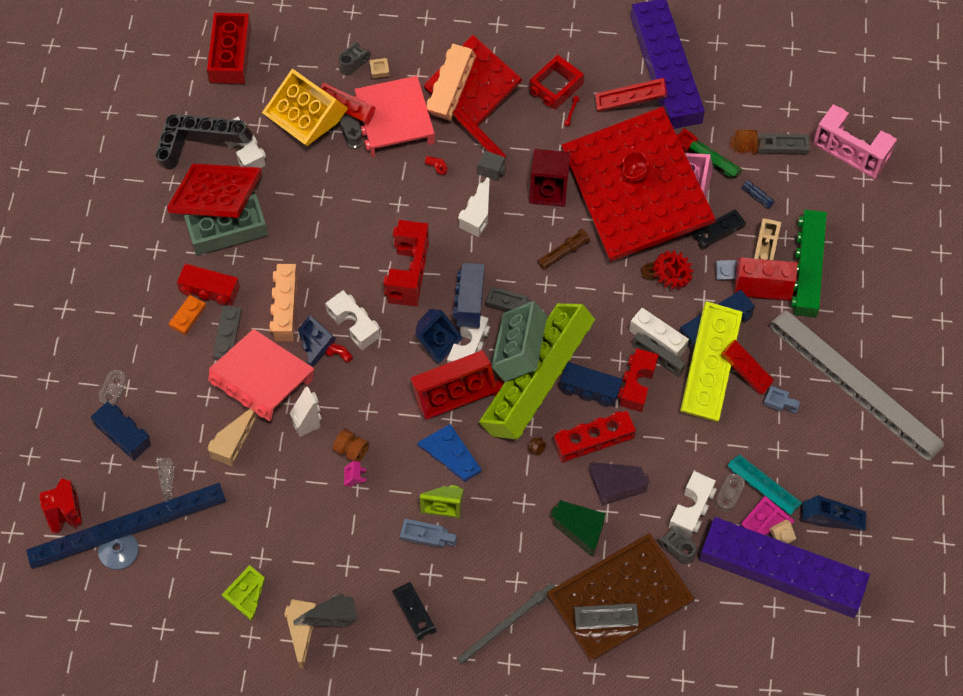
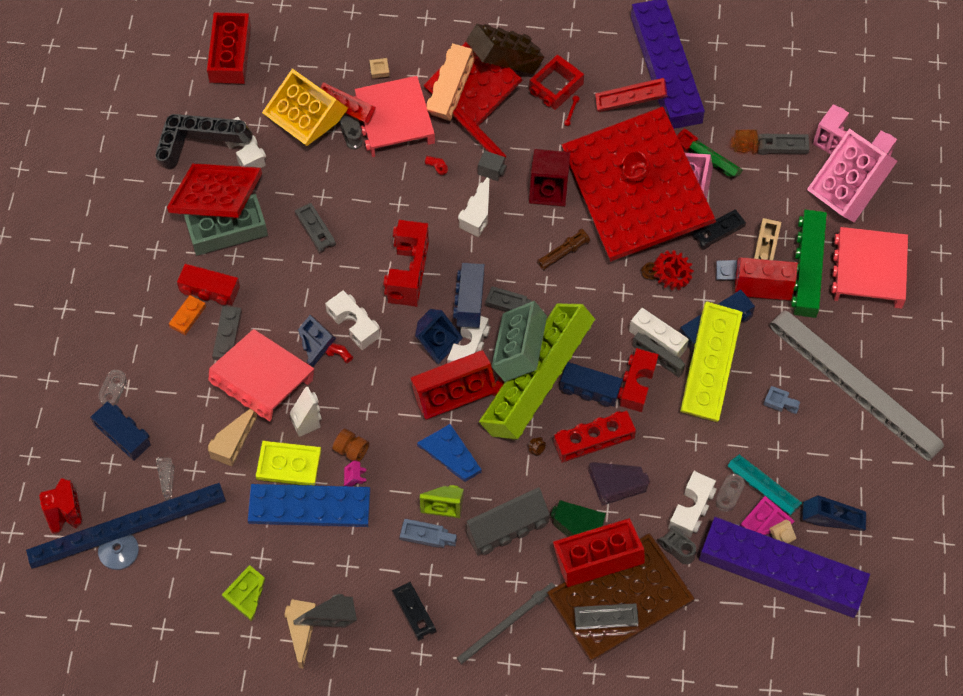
light nougat brick [270,264,298,342] -> none
dark grey piece [338,42,371,75] -> none
red plate [721,340,774,395] -> none
dark blue axle [742,180,774,209] -> none
none -> blue plate [248,484,371,527]
none -> neon yellow plate [256,441,321,486]
none -> dark grey plate [295,203,336,253]
none -> dark brown brick [466,23,545,74]
none -> dark grey slope [467,487,550,556]
none -> red slope [553,518,645,587]
none -> bright pink slope [807,129,897,223]
none -> coral panel [831,227,908,309]

